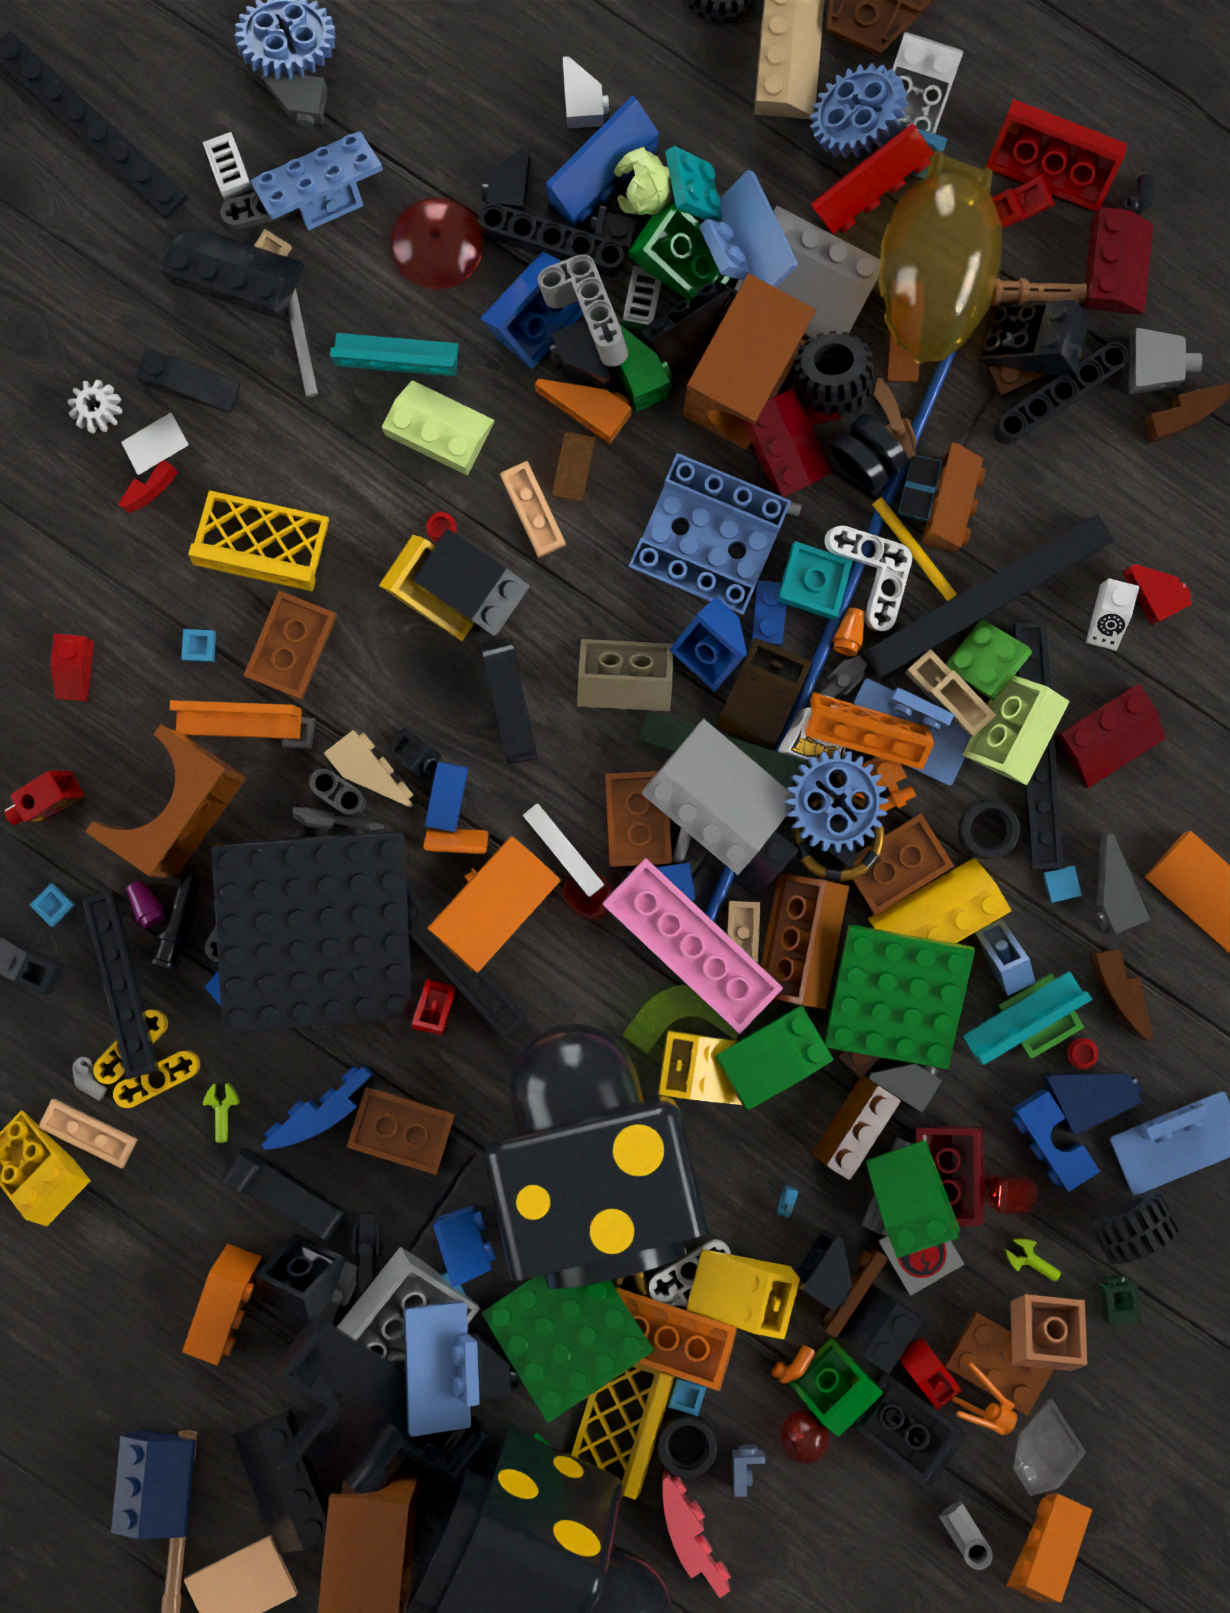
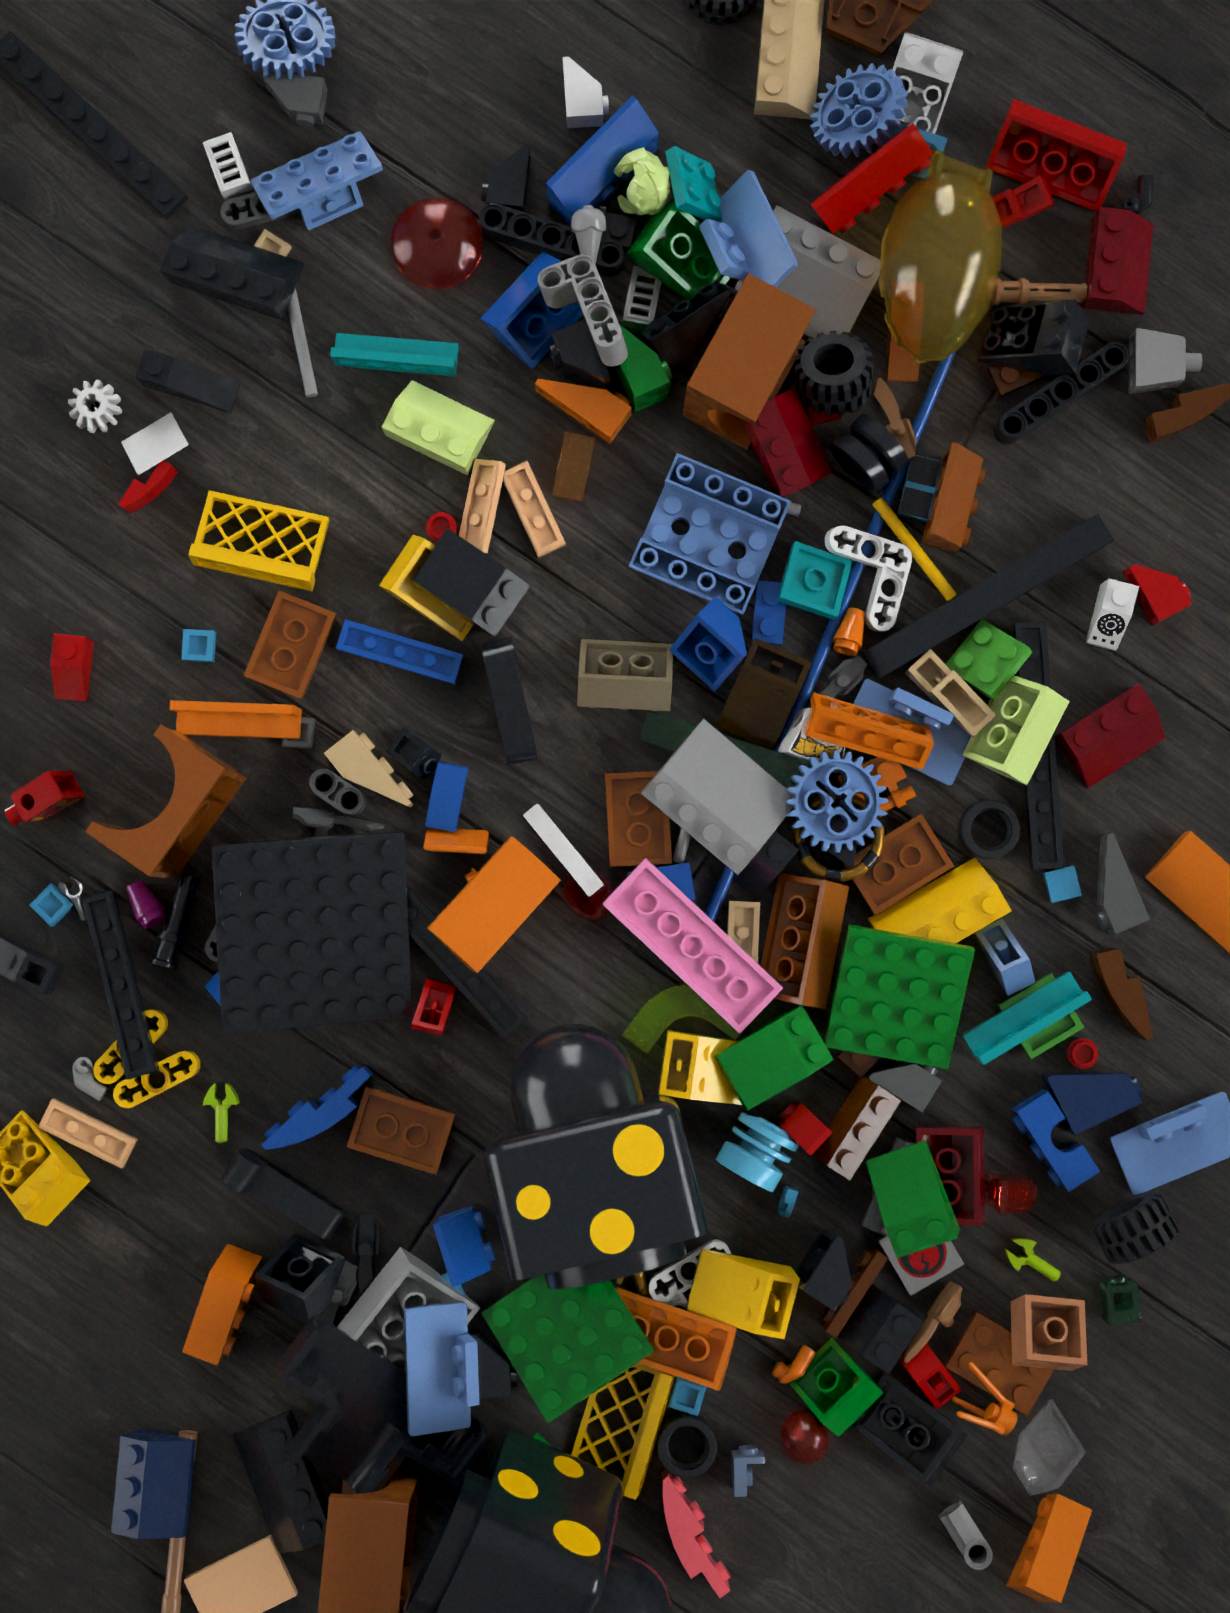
none -> flat silver hand [58,877,86,921]
none -> blue plate [336,619,464,685]
none -> light nougat tile [459,459,506,554]
none -> light grey piece [571,205,606,265]
none -> medium azure wheel [715,1112,799,1192]
none -> red slope [778,1101,833,1156]
none -> medium nougat piece [904,1281,963,1363]

